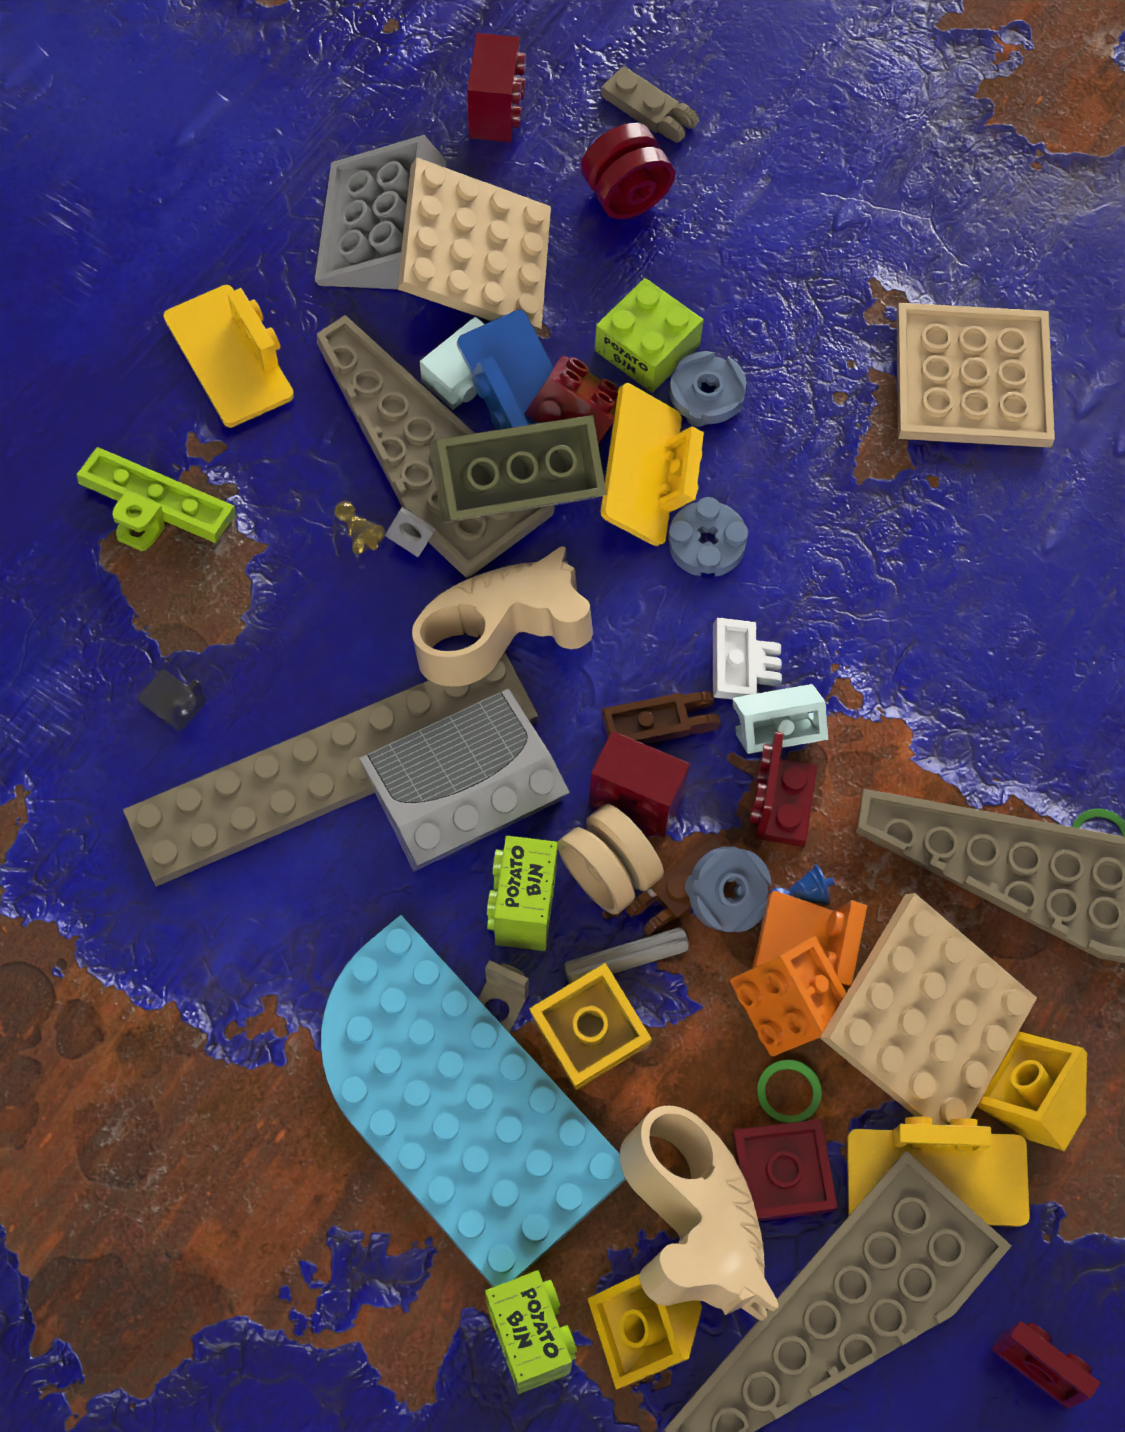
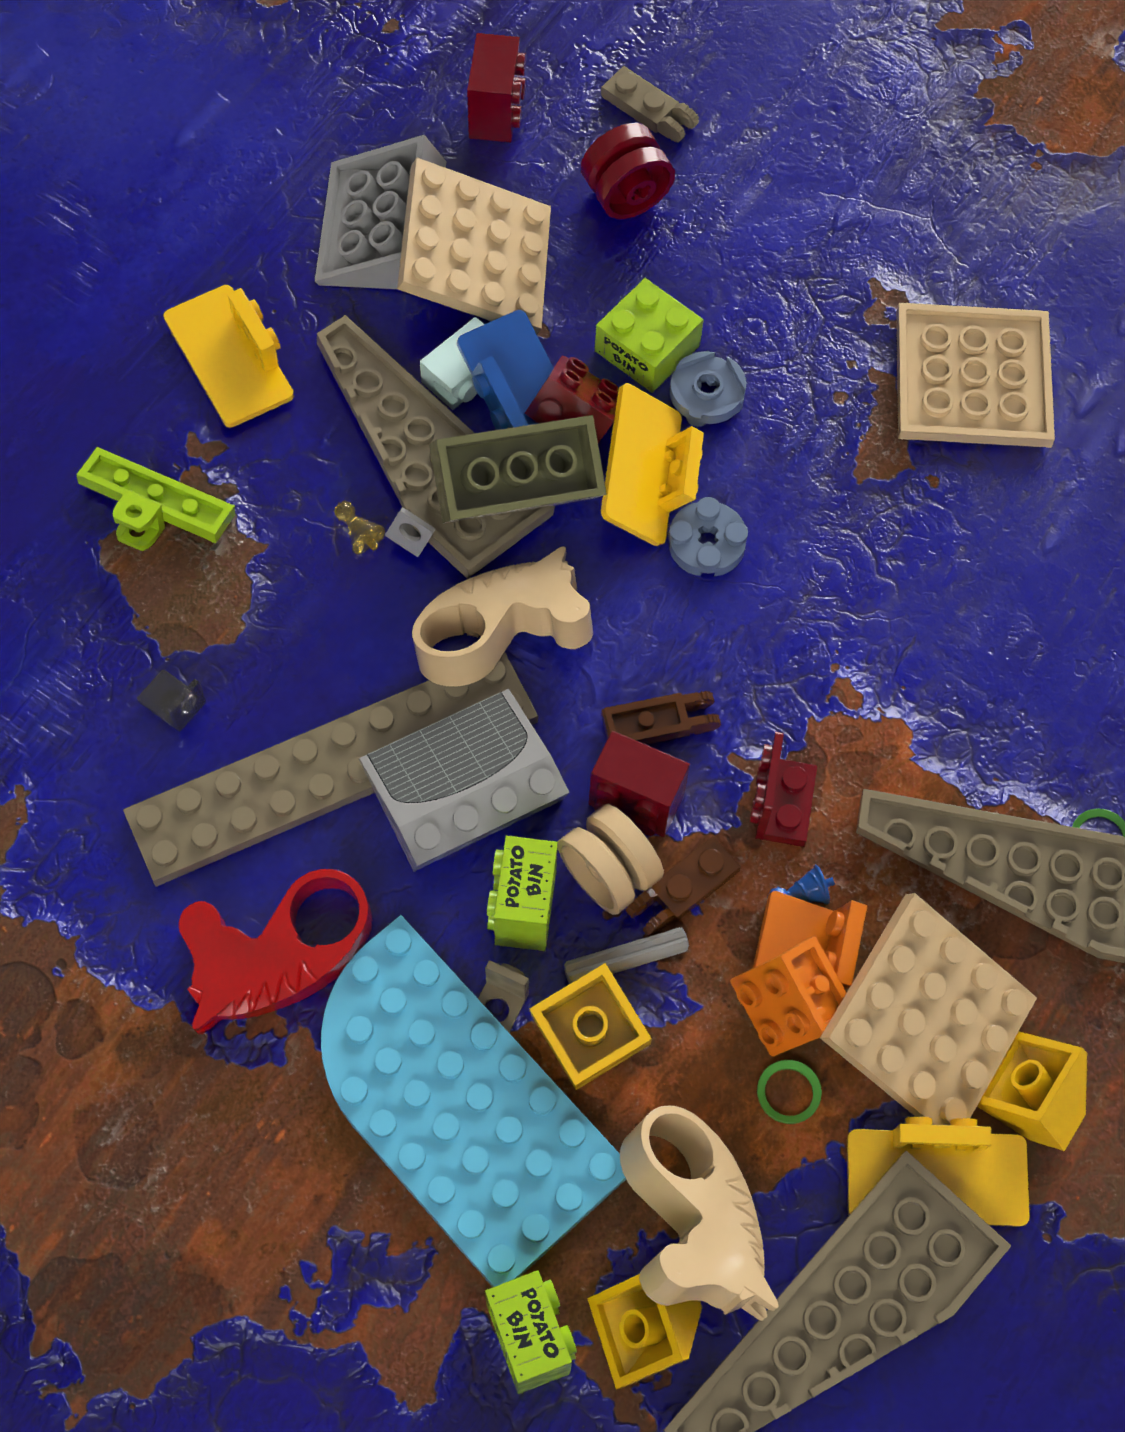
sand blue plate [685,846,772,932] -> none
white hinge [713,618,782,700] -> none
dark red plate [732,1119,837,1221] -> none
light aqua brick [733,684,828,754] -> none
dark red plate [991,1321,1101,1409] -> none
none -> red animal [178,869,372,1035]

